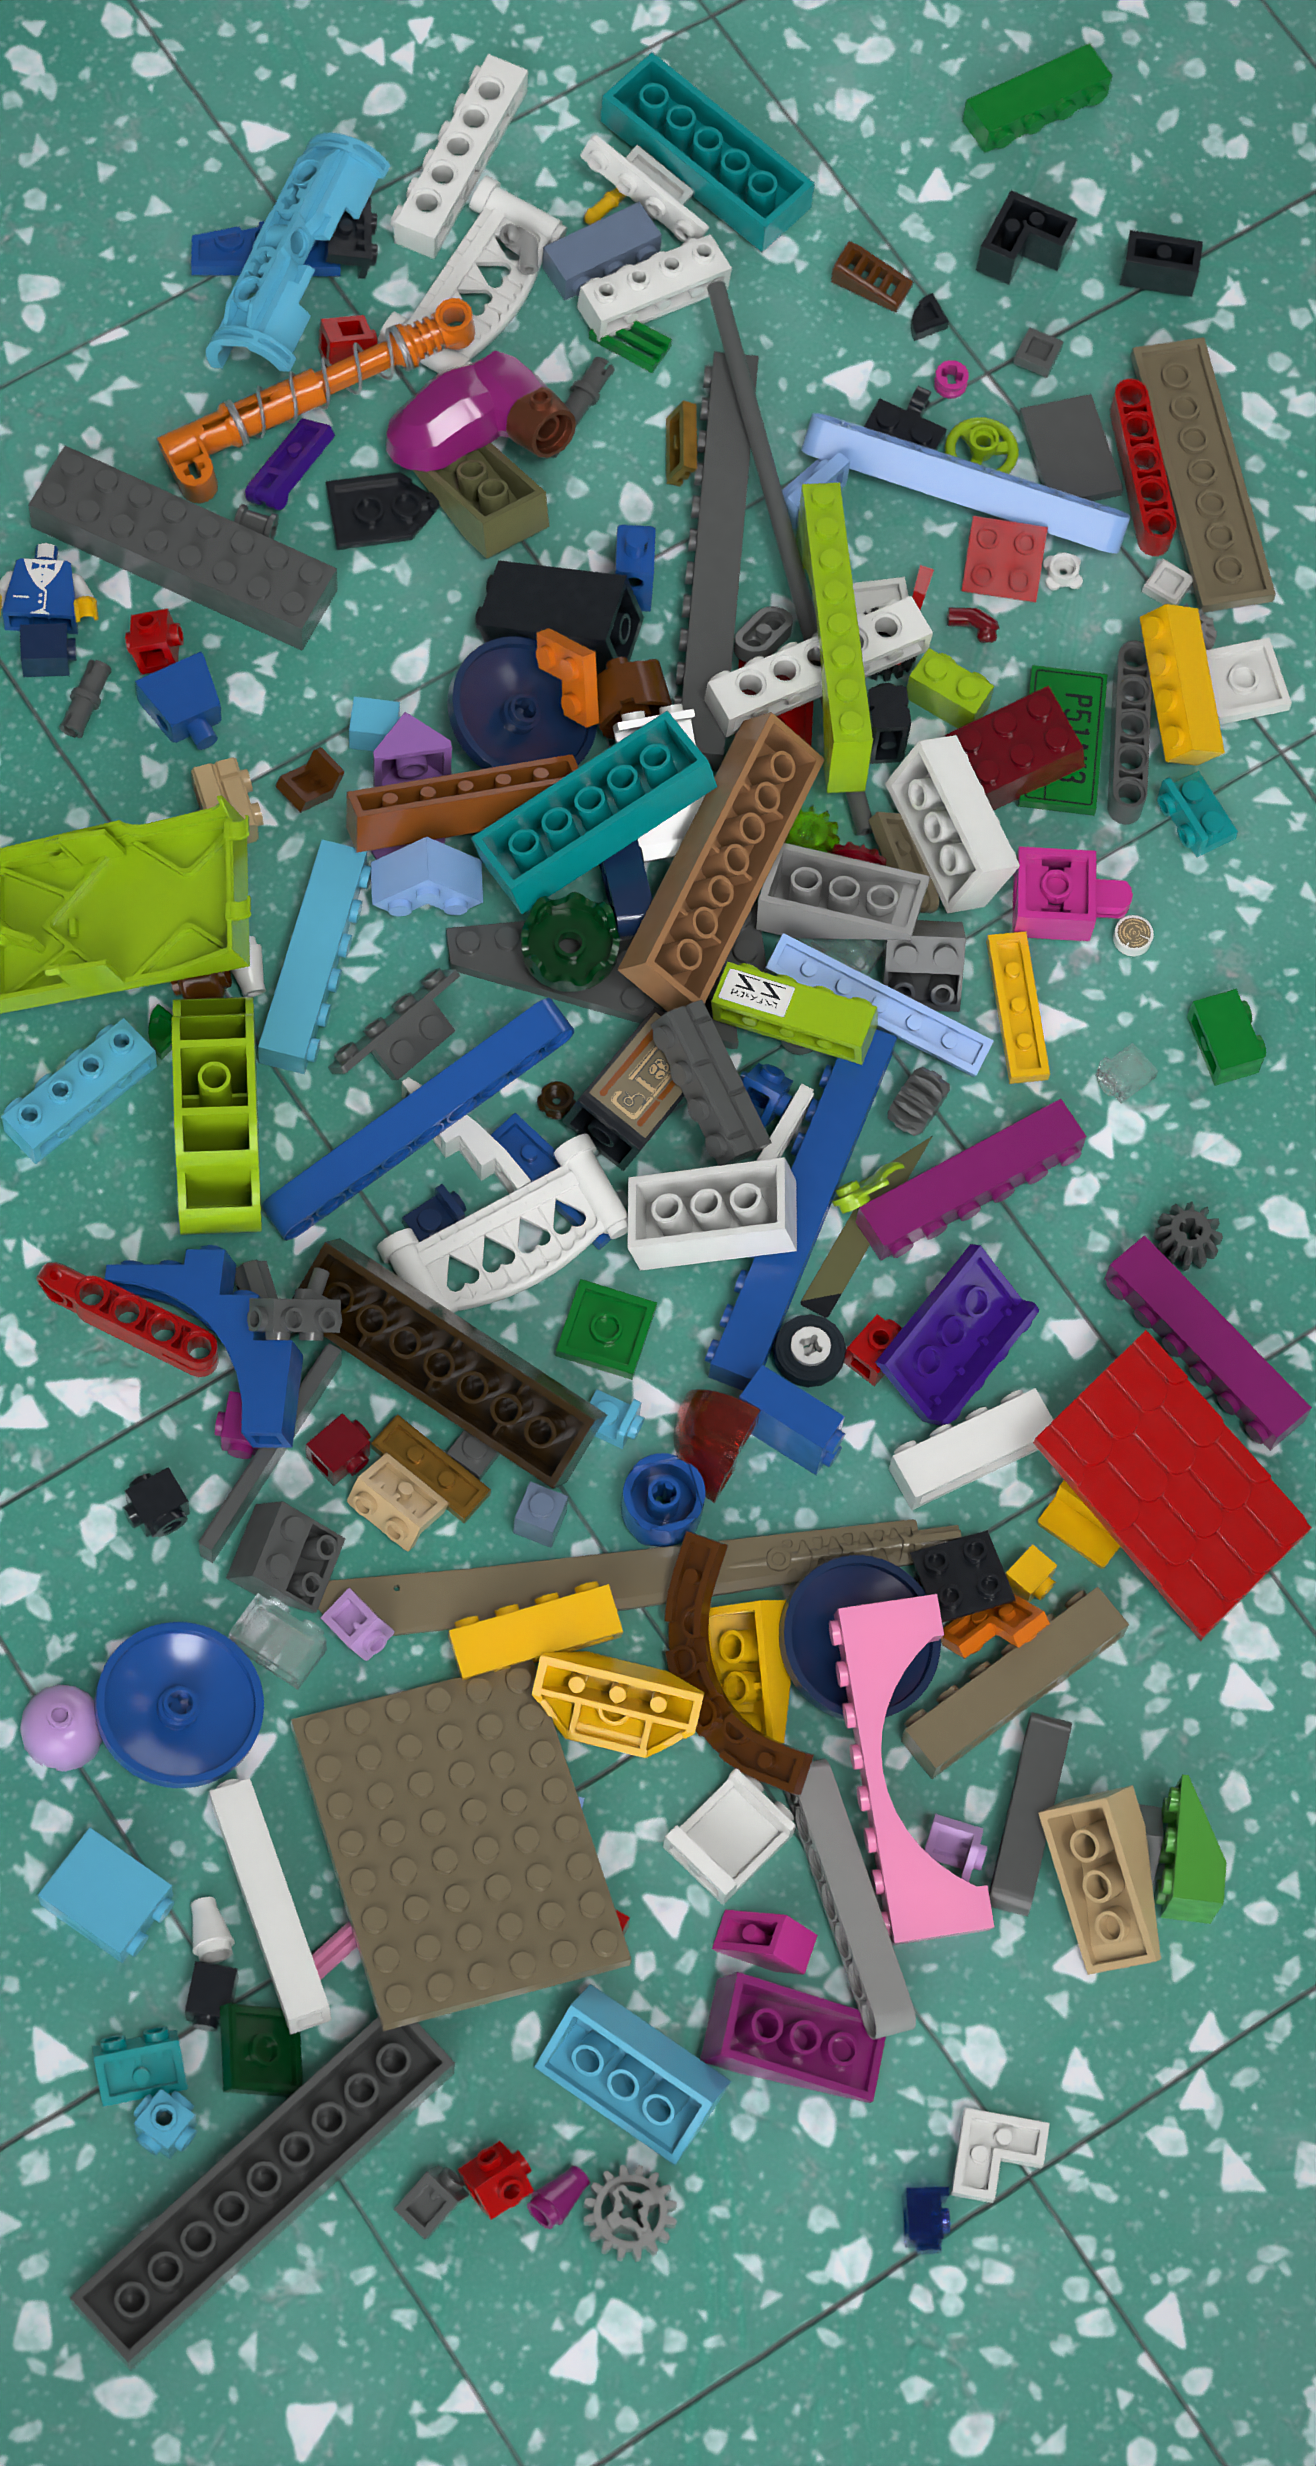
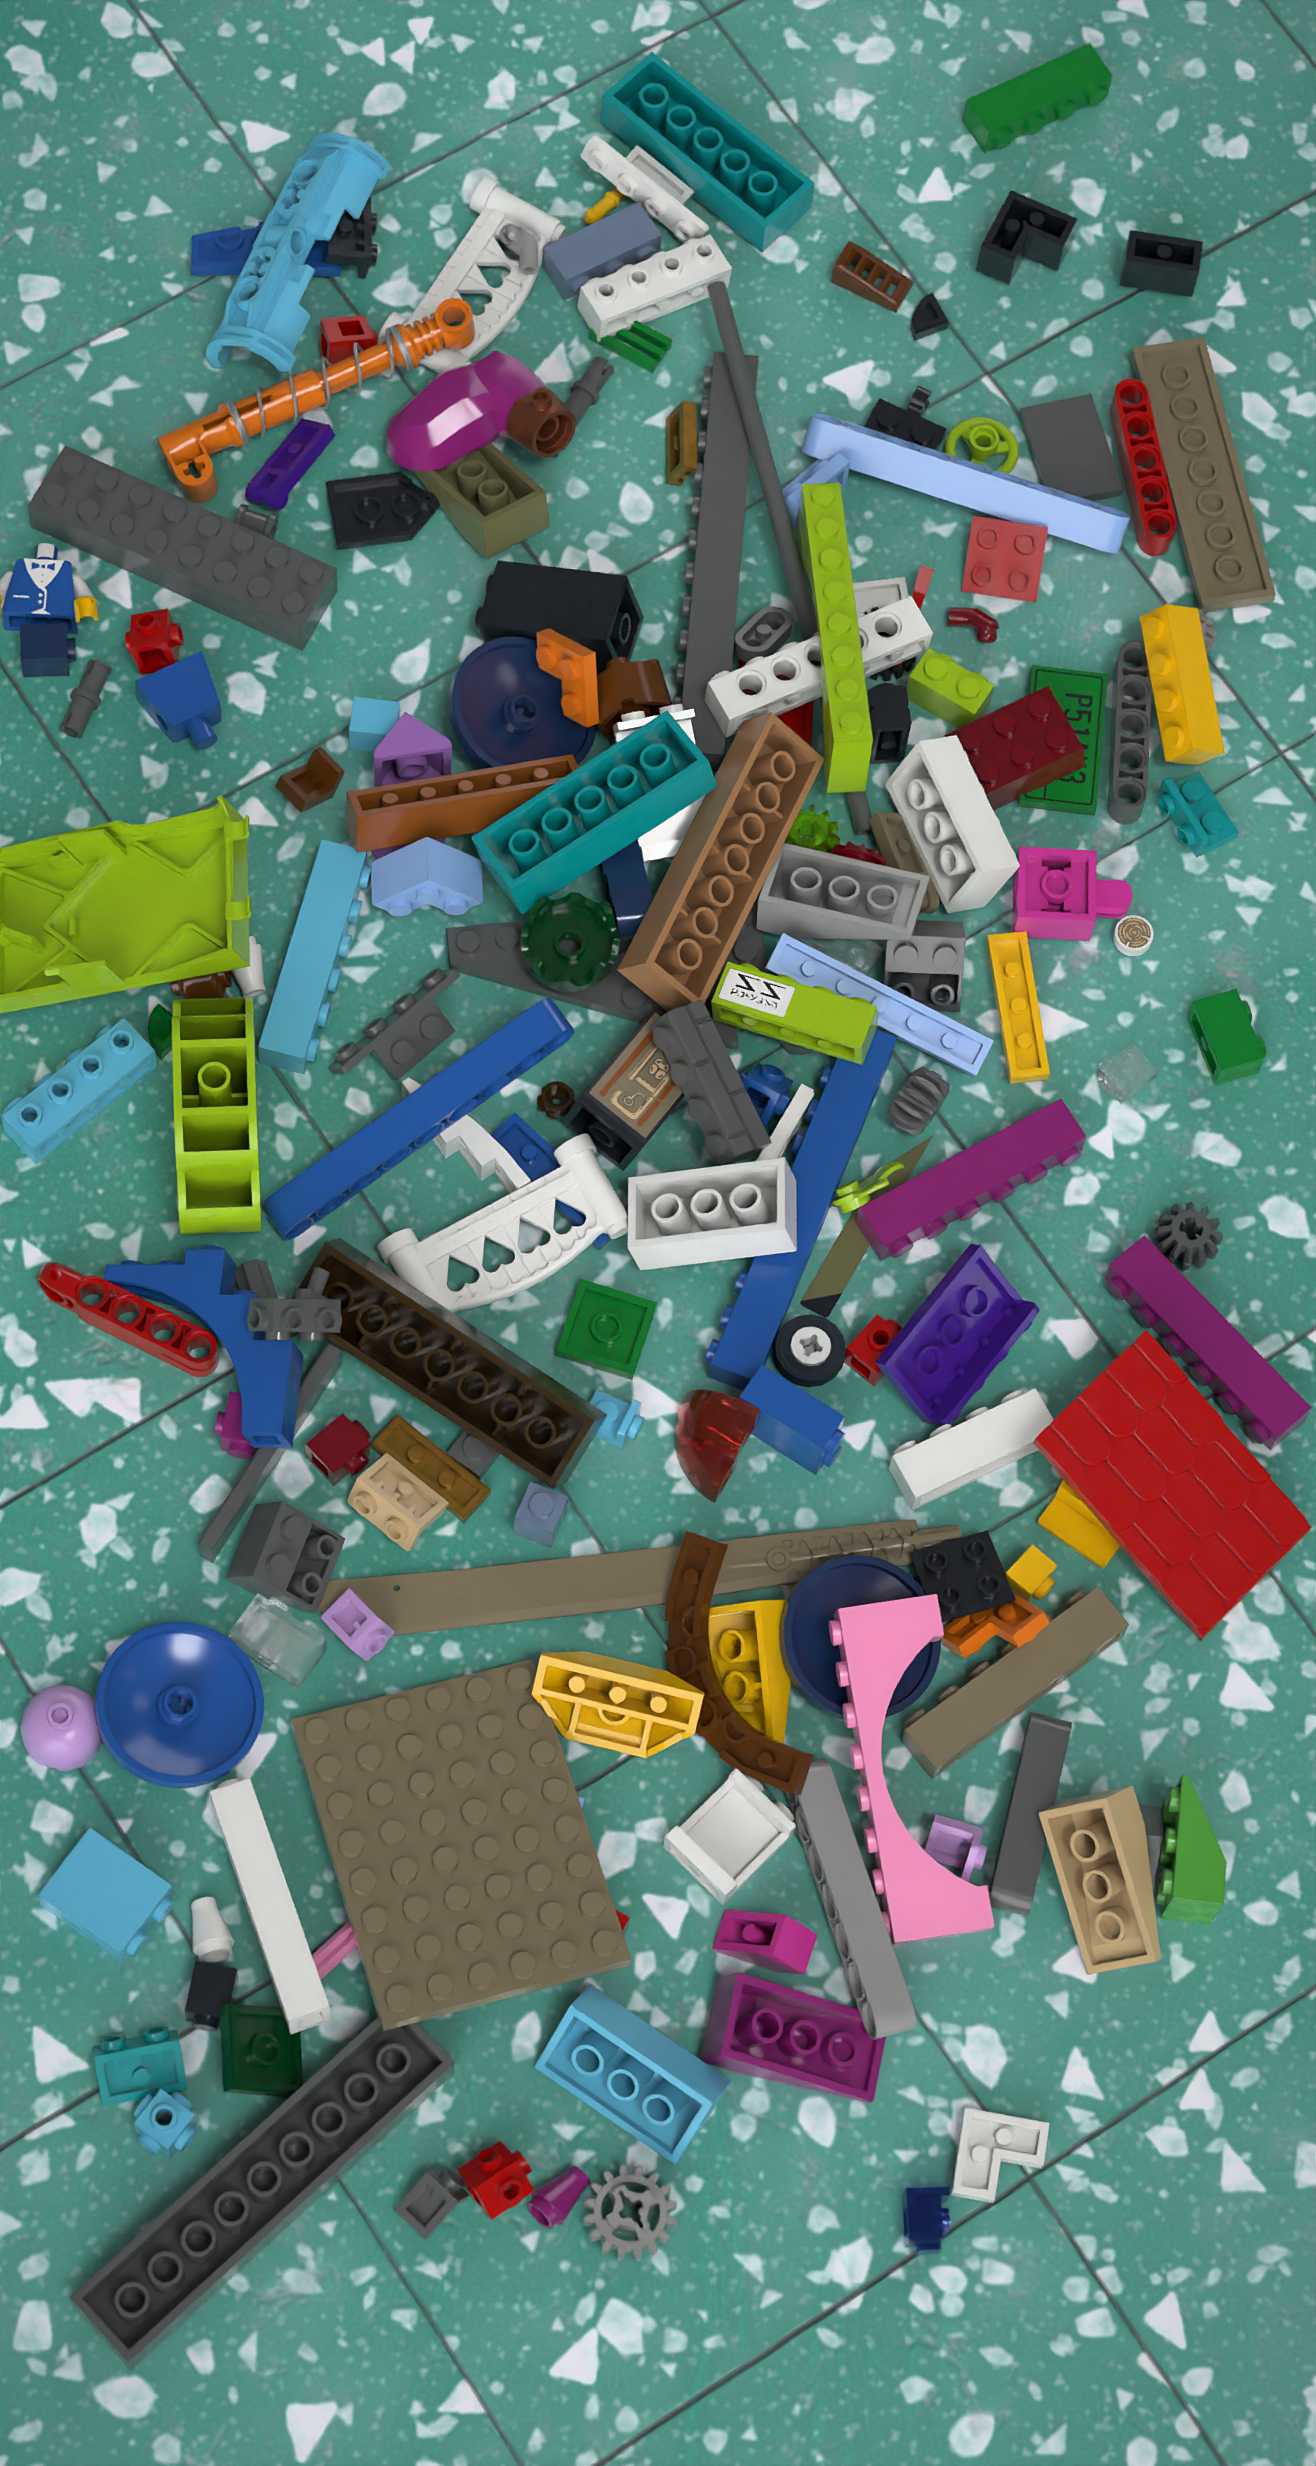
black brick [122,1467,190,1538] -> none
tan brick [191,757,264,844] -> none
white brick [391,54,528,259] -> none
dark blue bracket [402,1184,467,1242] -> none
yellow brick [448,1581,623,1681] -> none
blue torso [614,525,656,612] -> none
blue brick [621,1453,706,1547] -> none
dark pink bush [934,360,969,399] -> none
dark grey plate [1013,327,1064,378] -> none
white plate [1043,553,1083,590] -> none
white tile [1142,559,1193,605] -> none
white plate [1206,637,1292,725] -> none

